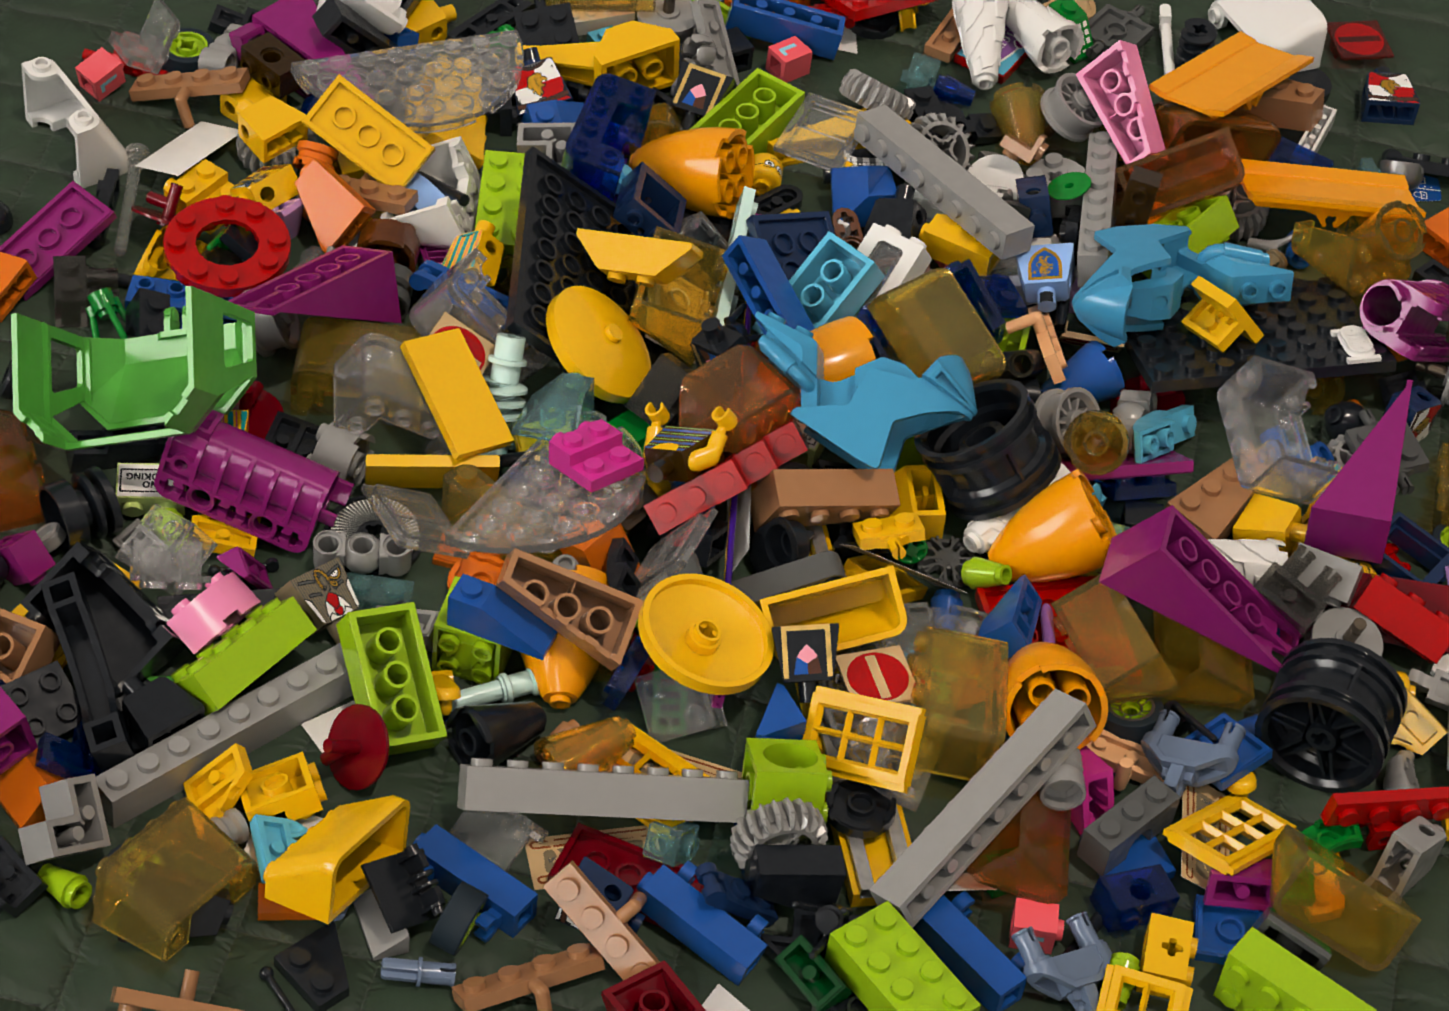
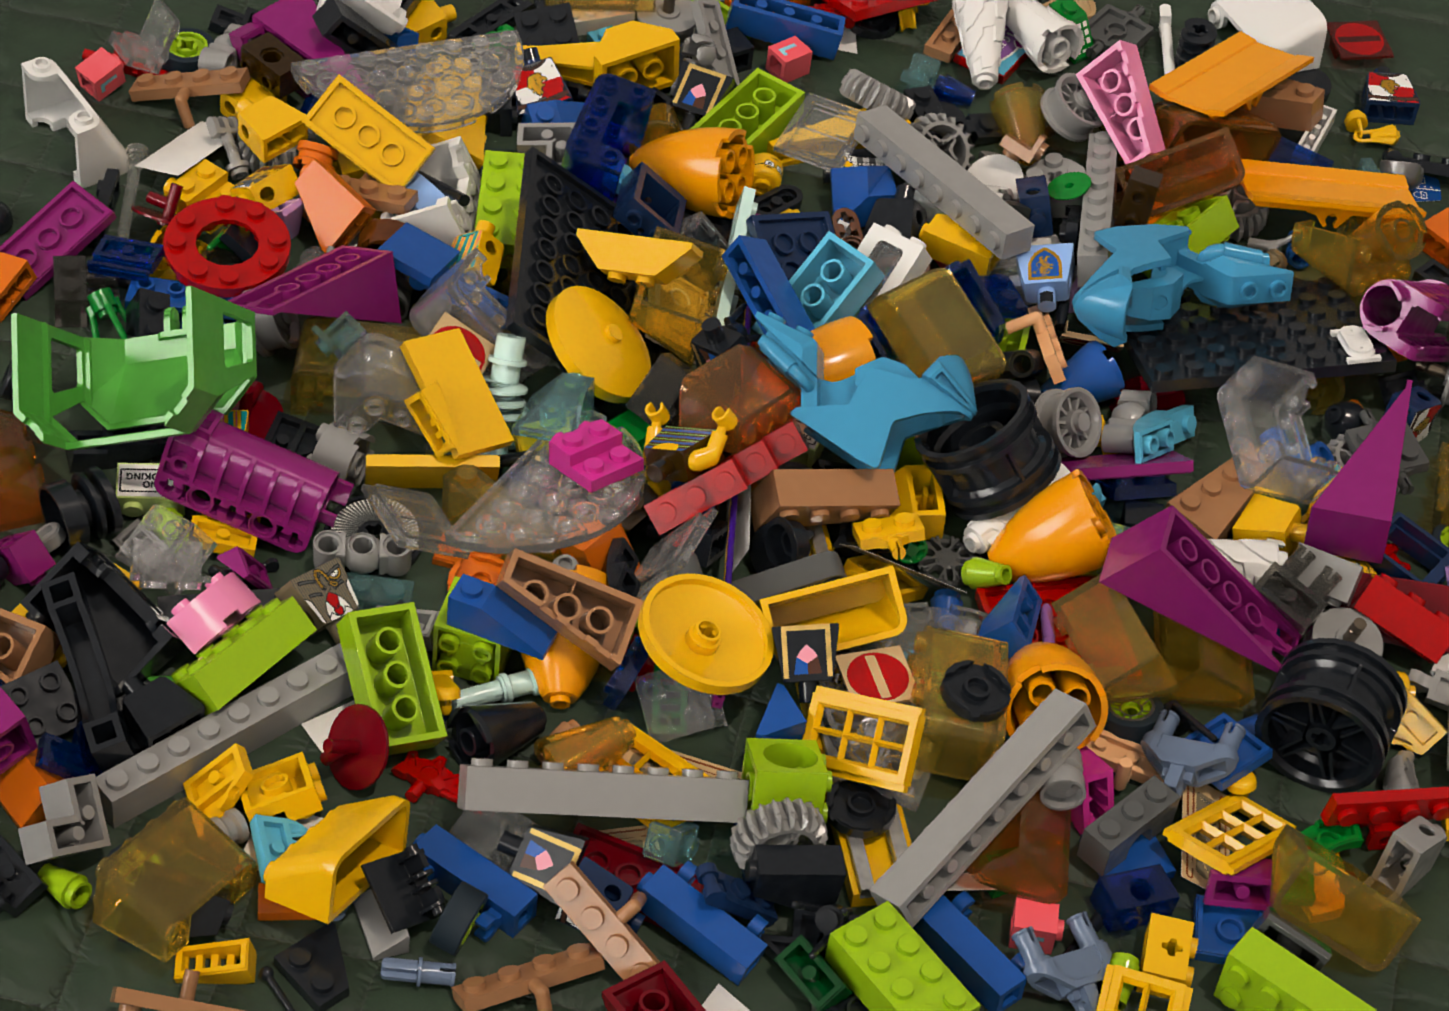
clear yellow cone [1064,410,1130,475] -> none
yellow bracket [1181,276,1264,352] -> none
none -> clear blue plate [87,234,164,283]
none -> yellow slope [174,938,257,985]
none -> light grey hinge [206,116,250,180]
none -> clear light blue bracket [311,311,370,362]
none -> blue tile [378,222,460,287]
none -> red piece [391,750,484,818]
none -> yellow slope [403,381,460,458]
none -> black torso [497,824,590,906]
none -> black tile [940,660,1011,723]
none -> yellow piece [1344,110,1400,145]

